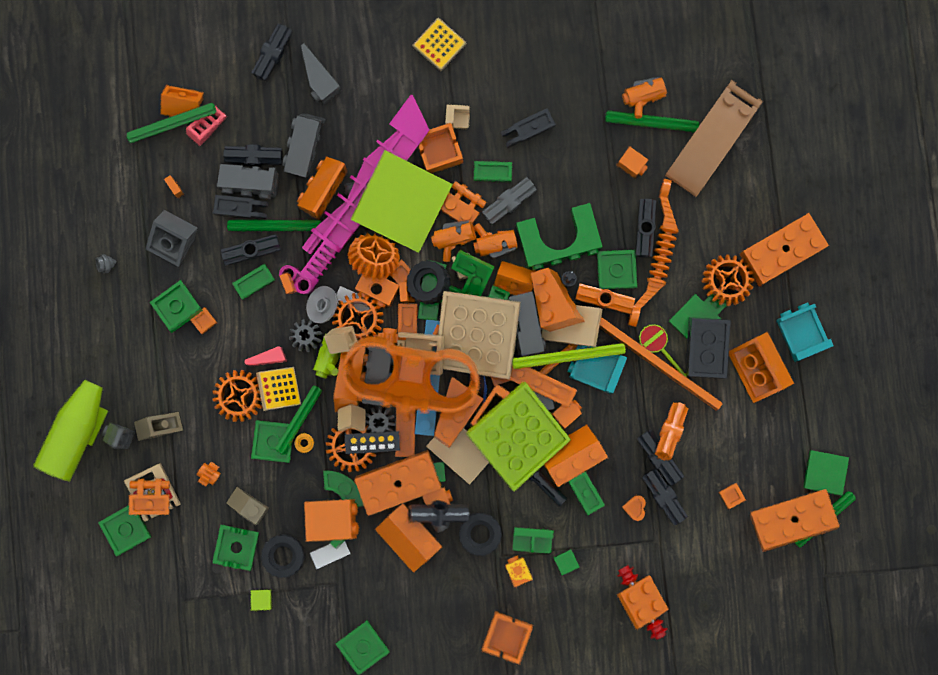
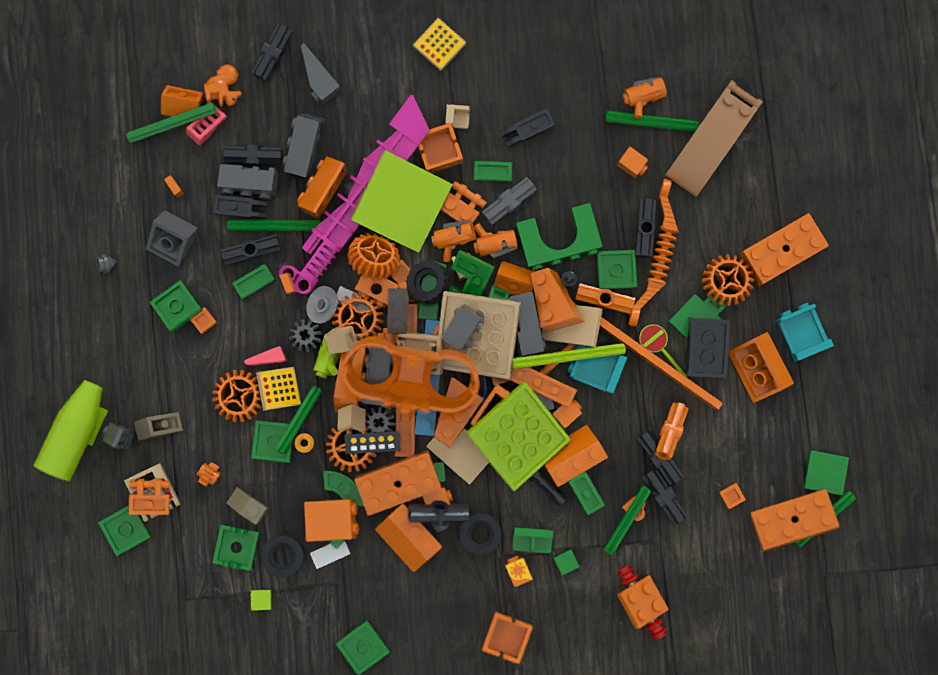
none -> orange animal [204,65,241,107]
none -> dark grey brick [387,288,408,333]
none -> dark grey brick [441,304,484,351]
none -> green axle [604,486,651,555]

